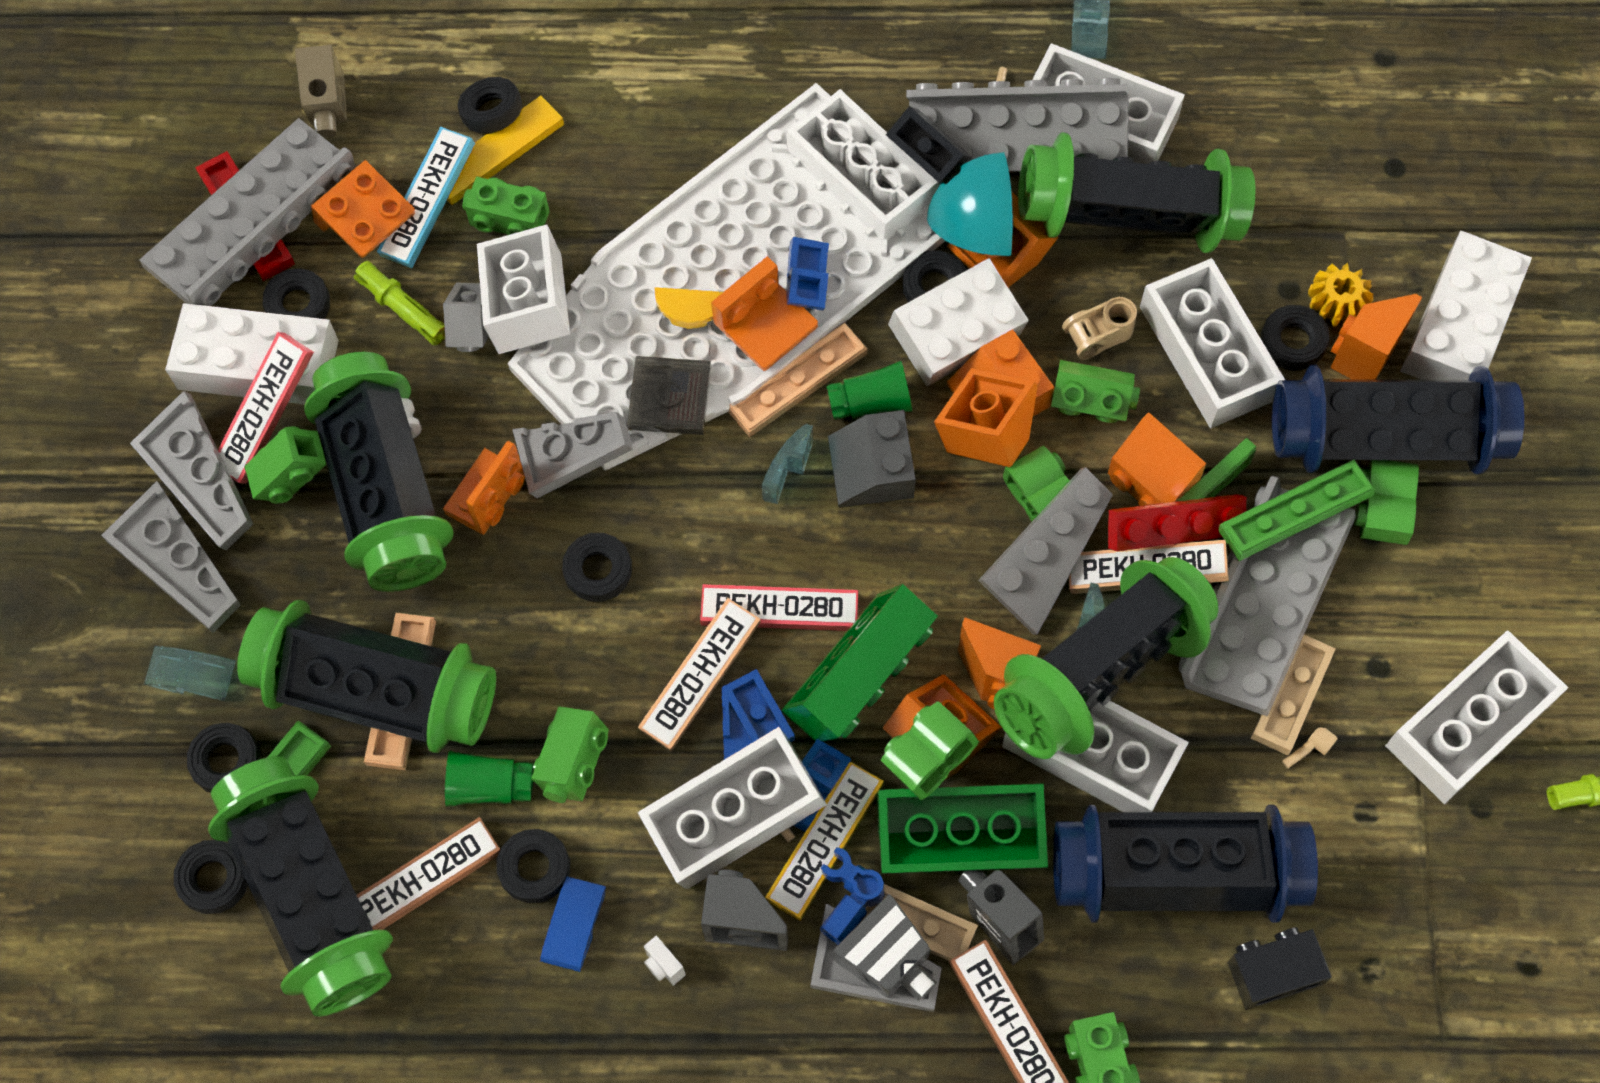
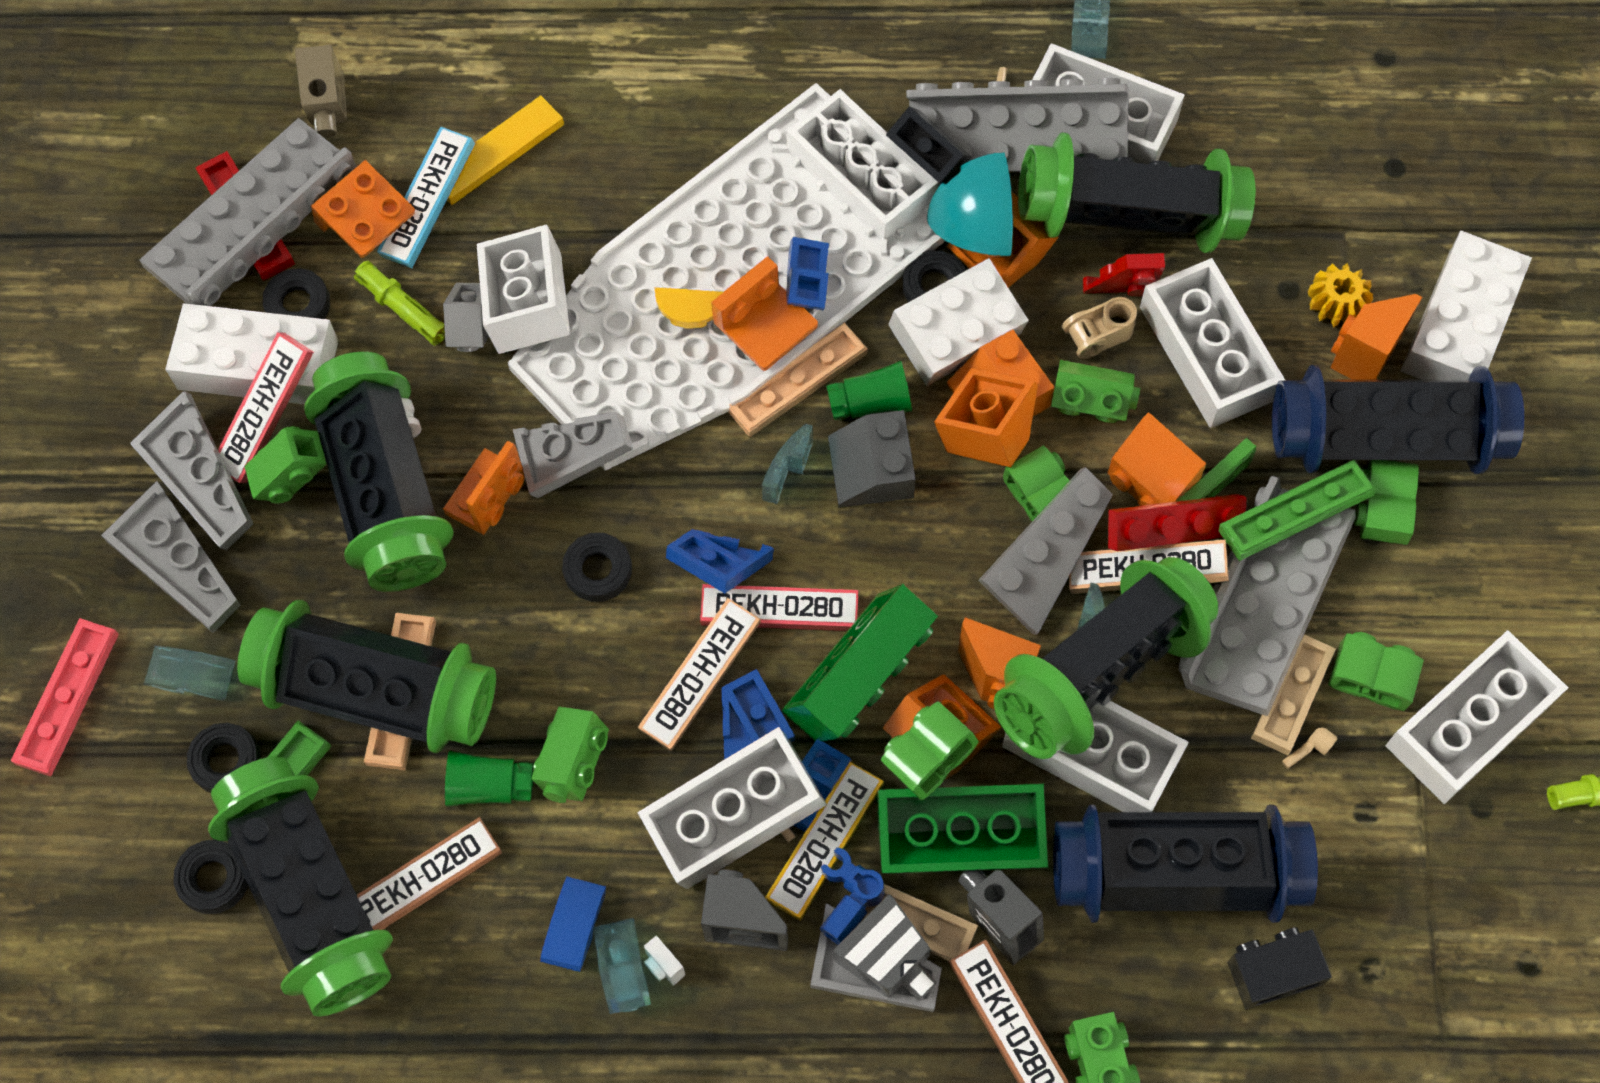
black tyre [457,77,522,134] -> none
bright green brick [462,176,550,235] -> none
black tyre [497,829,570,903] -> none
clear smoke tile [627,356,712,435] -> none
black tyre [1261,305,1329,371] -> none
none -> coral tile [11,618,119,777]
none -> clear light blue slope [594,918,651,1014]
none -> blue wing [666,529,774,594]
none -> red wing [1082,253,1165,297]
none -> bright green brick [1328,632,1424,711]

